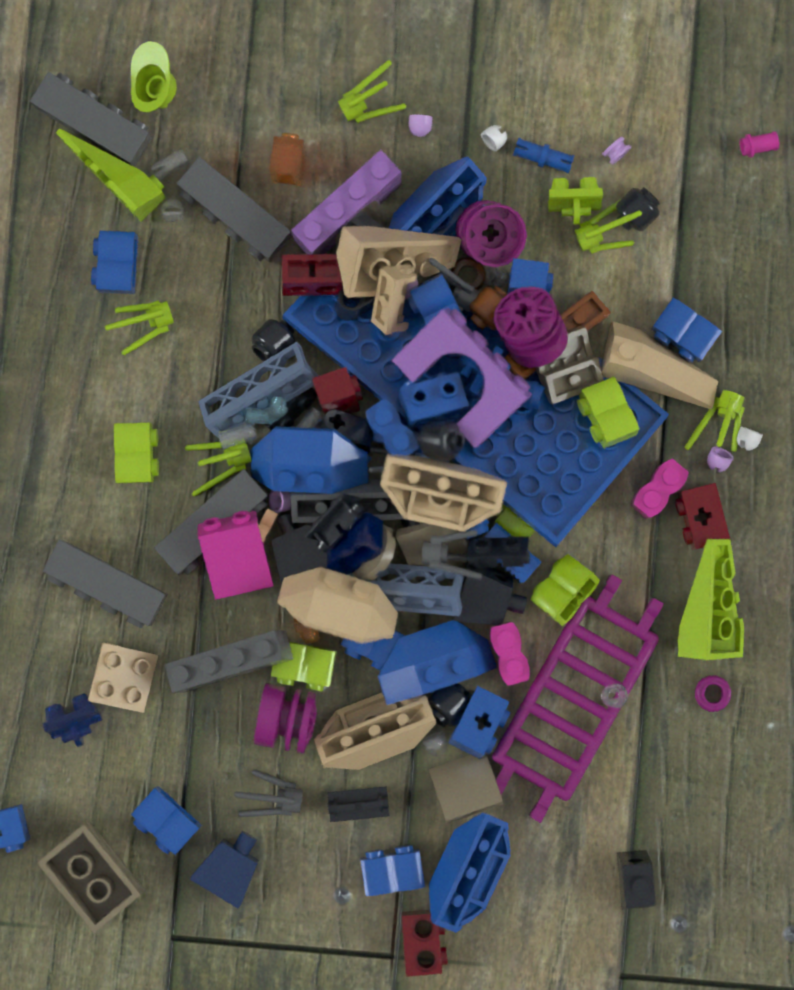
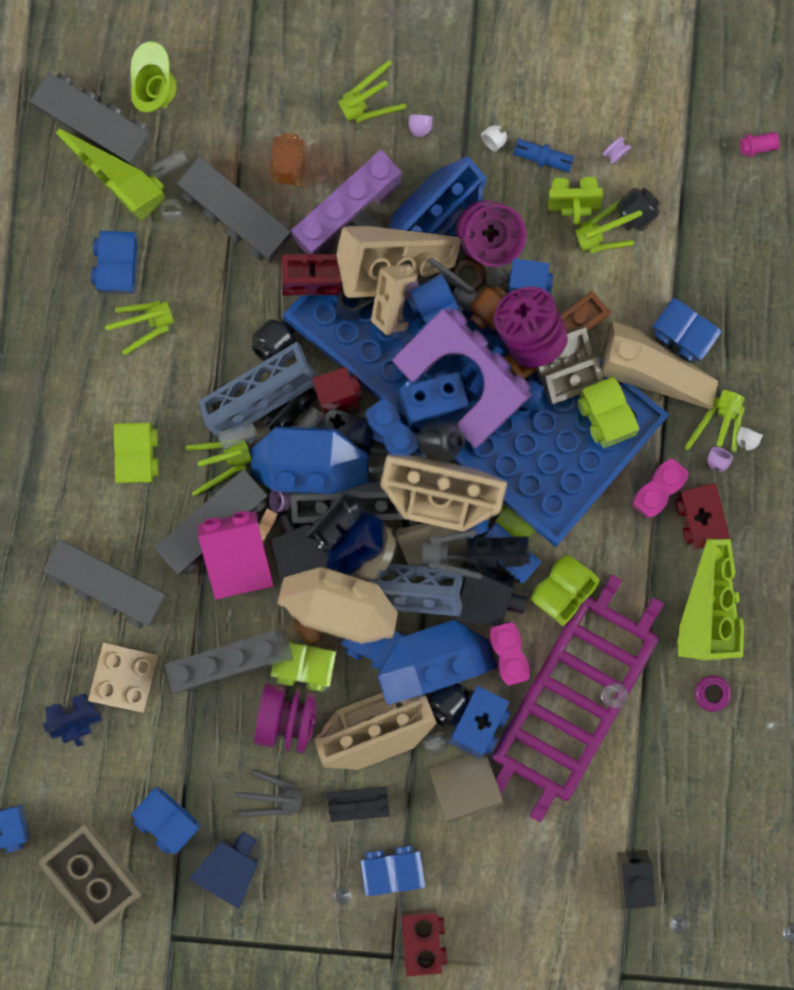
clear light blue arm [245,397,288,424] -> none
blue wedge [429,812,511,933] -> none

